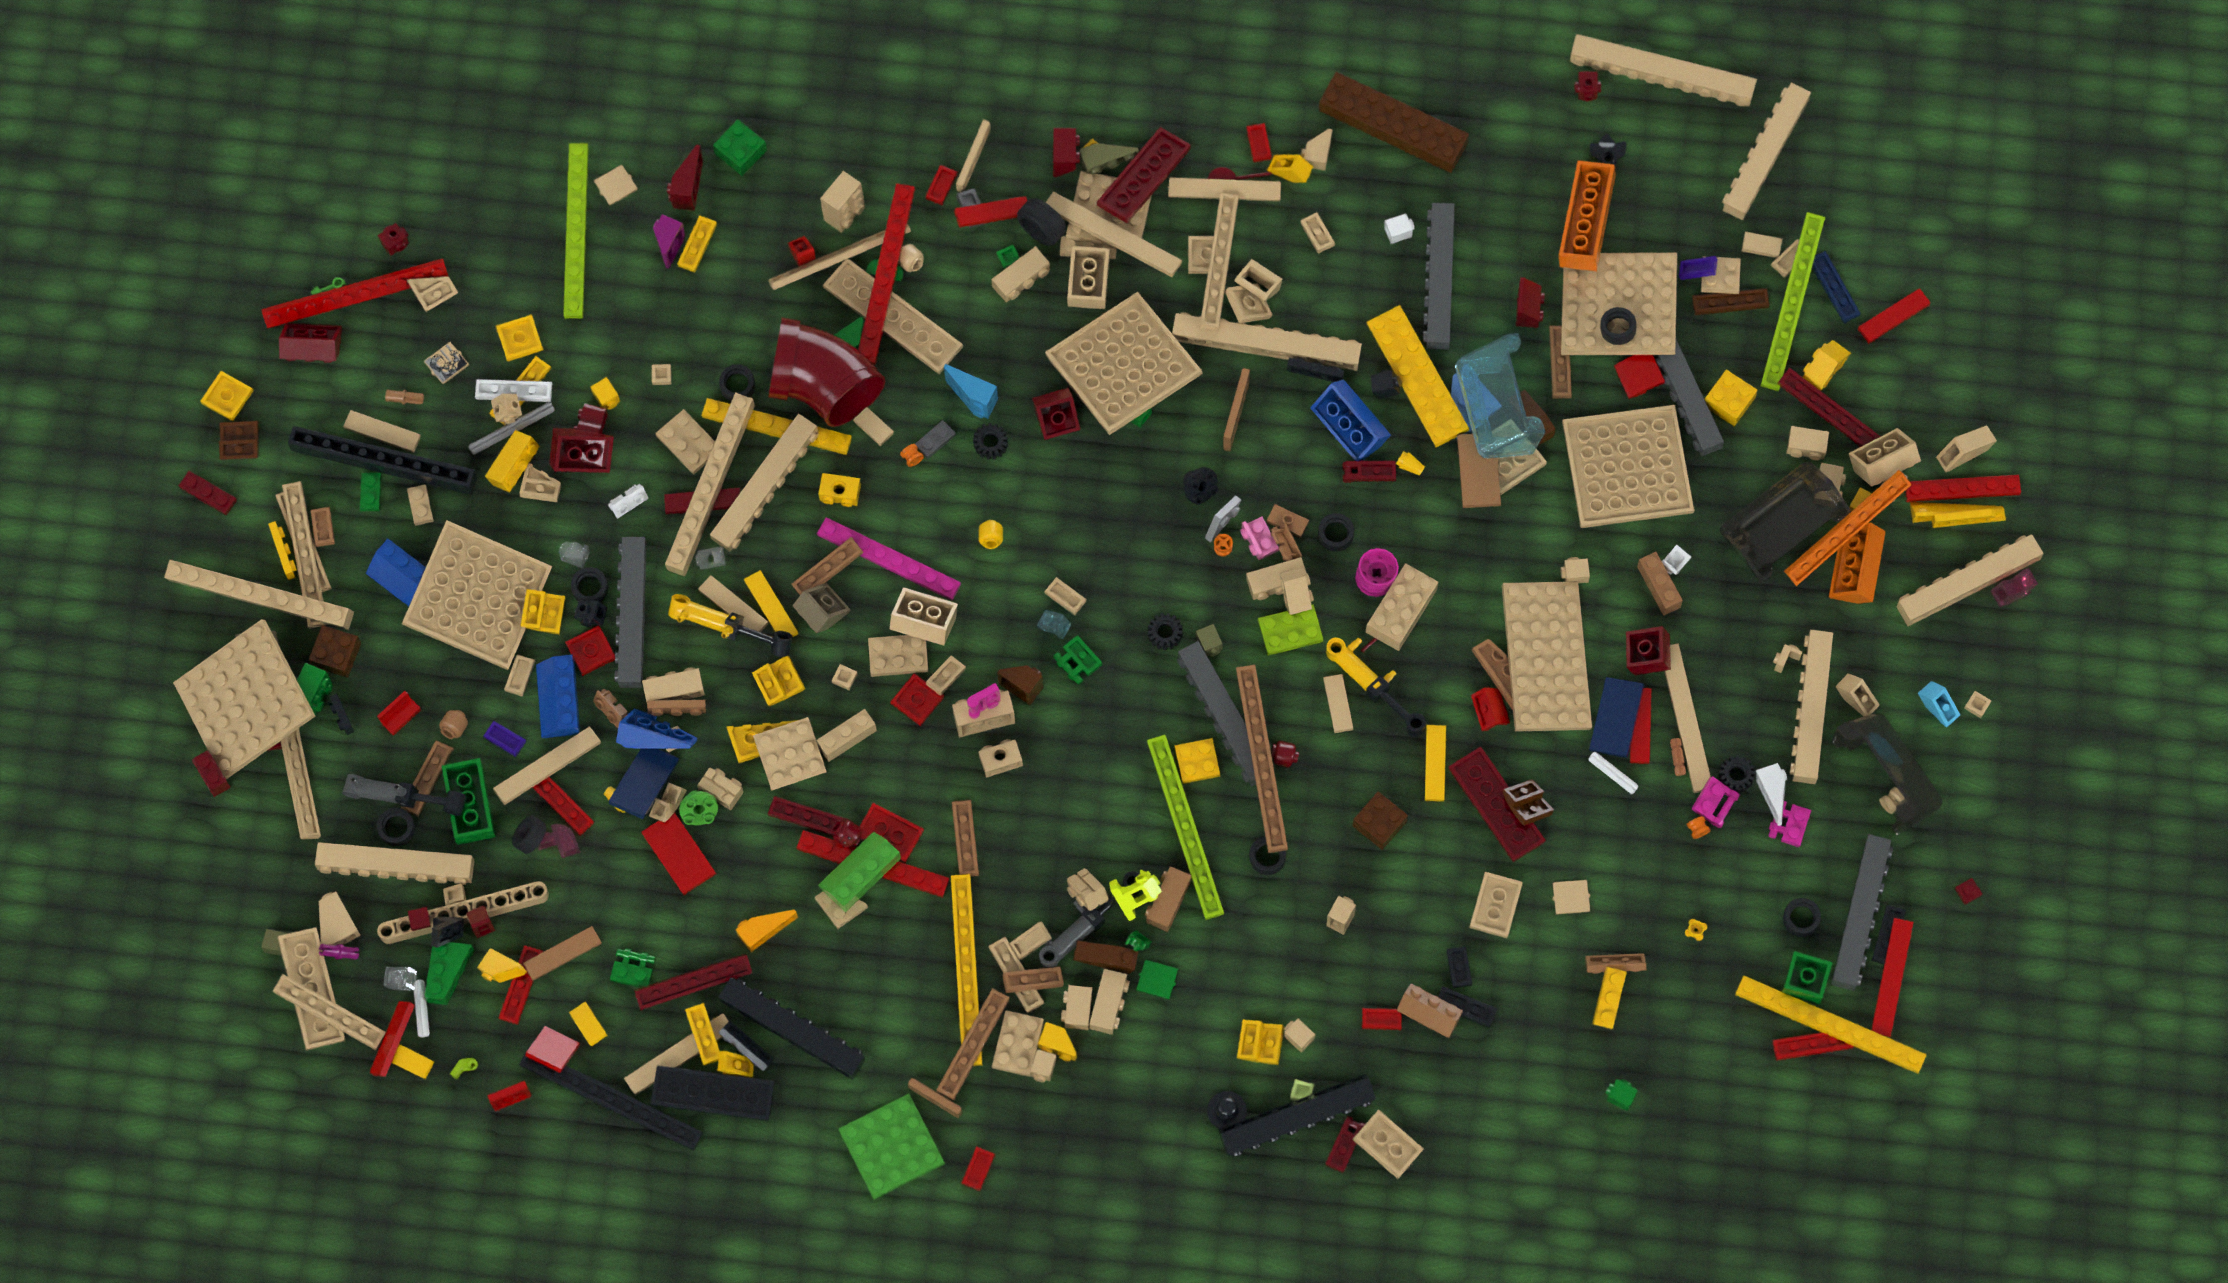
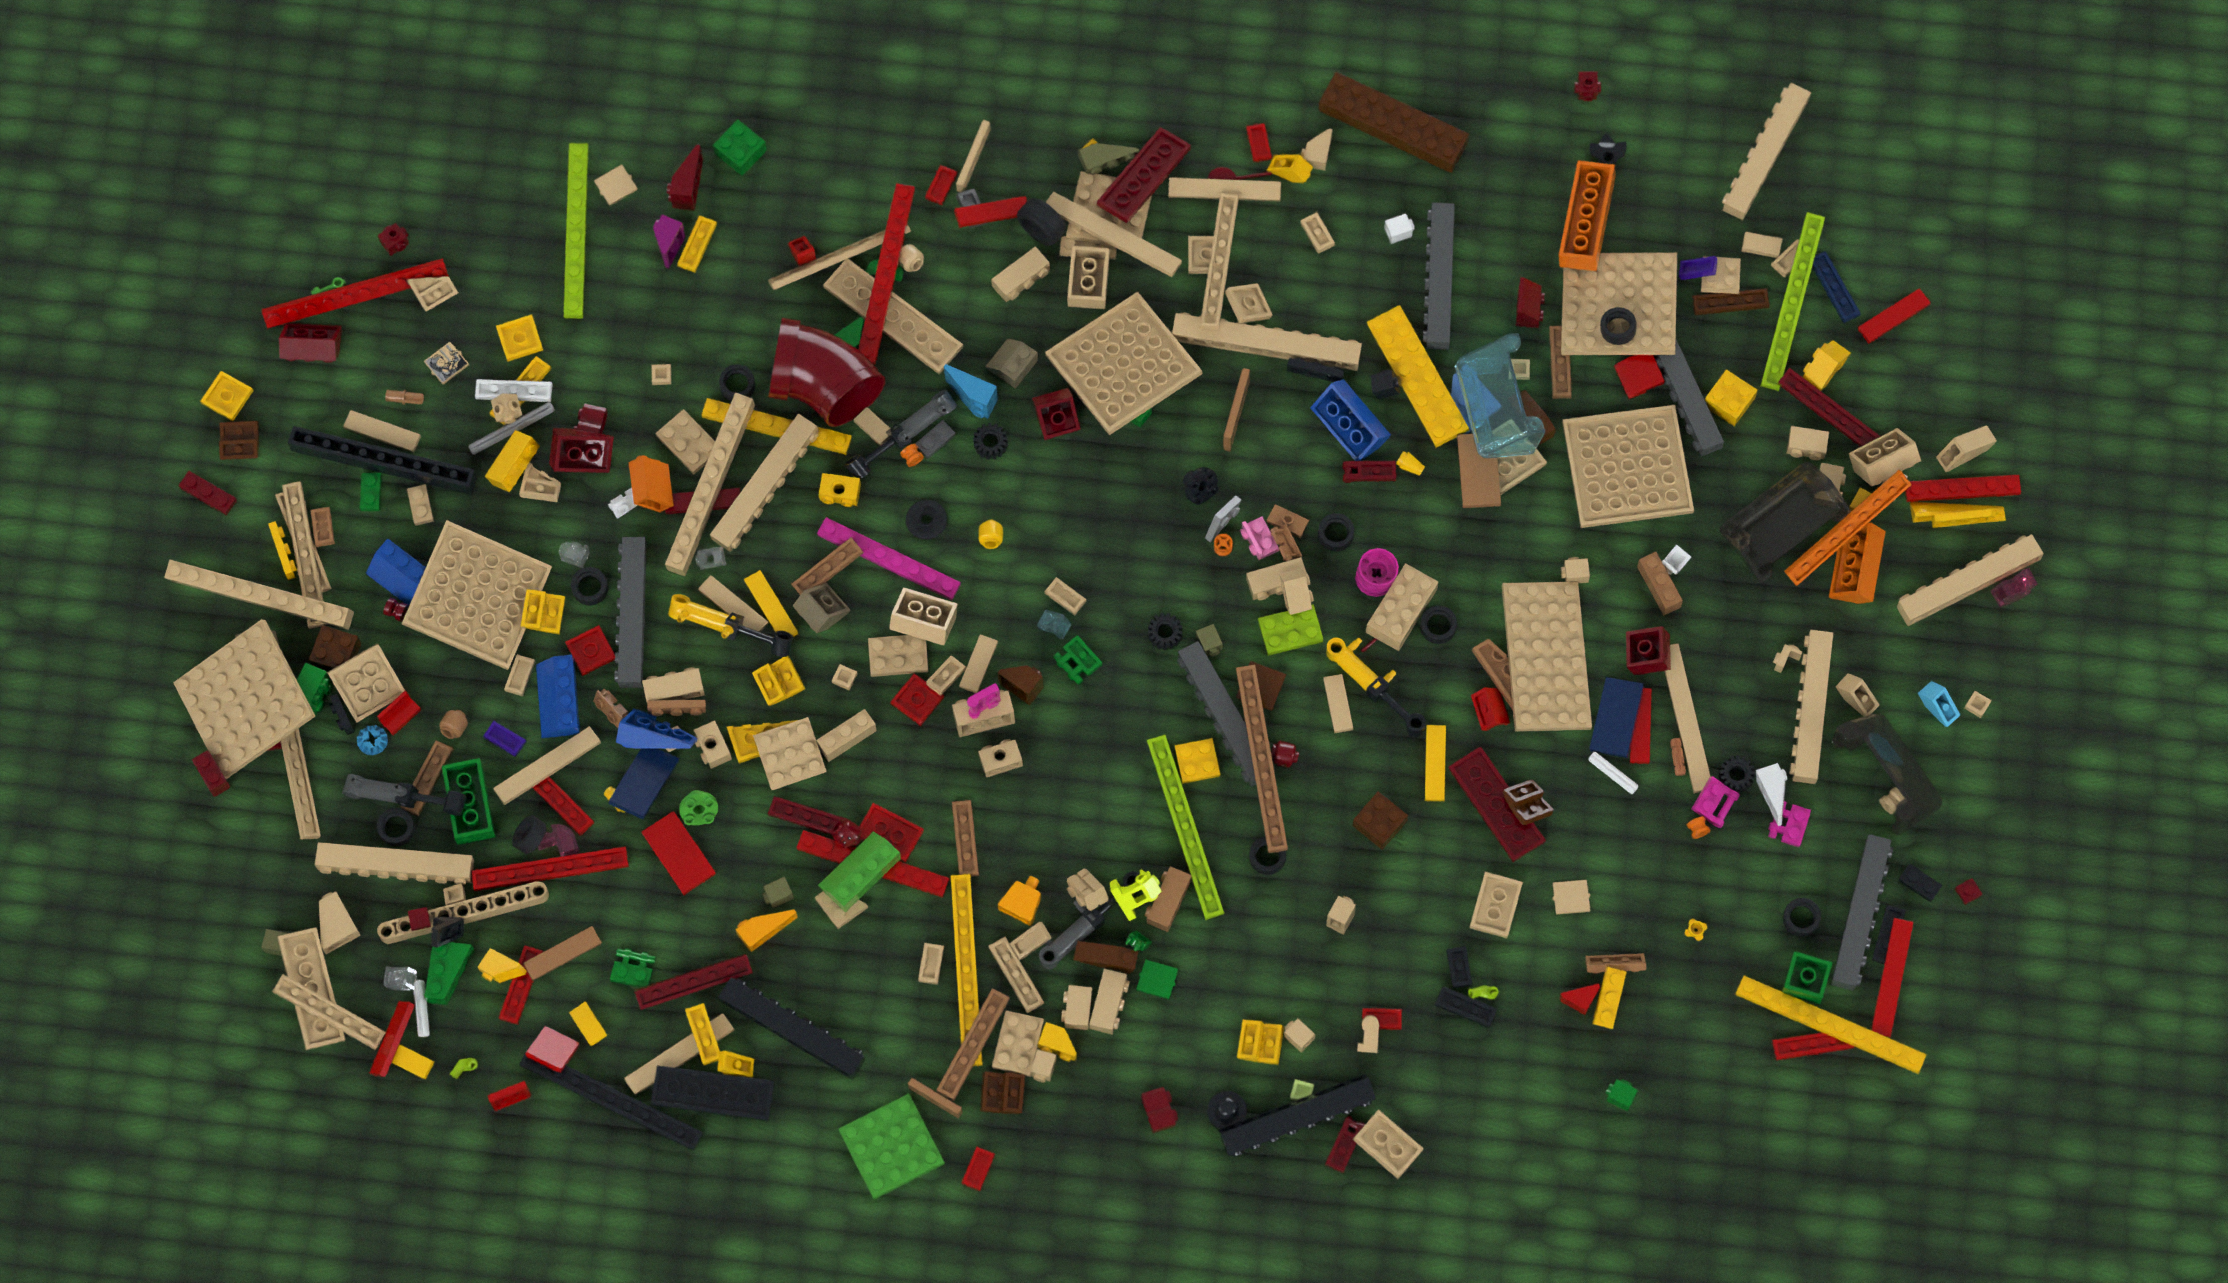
magenta pin [319,944,359,960] -> none
dark red slope [467,906,495,938] -> none
black brick [574,600,607,627] -> none
yellow brick [591,377,620,410] -> none
tan slope [649,783,687,823] -> none
tan brick [697,768,743,811] -> none
black plate [719,1021,774,1071] -> none
tan brick [820,171,865,233] -> none
green plate [996,245,1020,270] -> none
medium nougat tile [1002,966,1064,993] -> none
dark red slope [1053,128,1080,177] -> none
tan tile [1235,259,1282,301] -> none
medium nougat brick [1397,984,1463,1038] -> none
tan brick [1570,34,1757,106] -> none
none -> tan plate [327,643,405,723]
none -> dark azure gear [357,725,388,755]
none -> dark red wheel [383,597,409,622]
none -> red plate [472,846,629,891]
none -> orange brick [629,455,674,512]
none -> tan brick [694,721,732,769]
none -> olive brick [762,877,794,908]
none -> piece [845,389,957,479]
none -> black wheel [906,500,947,539]
none -> tan plate [918,943,944,985]
none -> tan tile [959,634,998,693]
none -> reddish brown slope [980,1071,1025,1114]
none -> dark tan slope [985,339,1038,389]
none -> light orange torso [998,876,1041,926]
none -> dark red brick [1141,1087,1178,1133]
none -> reddish brown slope [1236,661,1287,711]
none -> tan leg [1357,1015,1379,1053]
none -> black tyre [1420,605,1457,644]
none -> lime arm [1468,985,1499,1000]
none -> tan plate [1510,359,1530,380]
none -> red slope [1560,984,1600,1015]
none -> black plate [1898,864,1942,903]

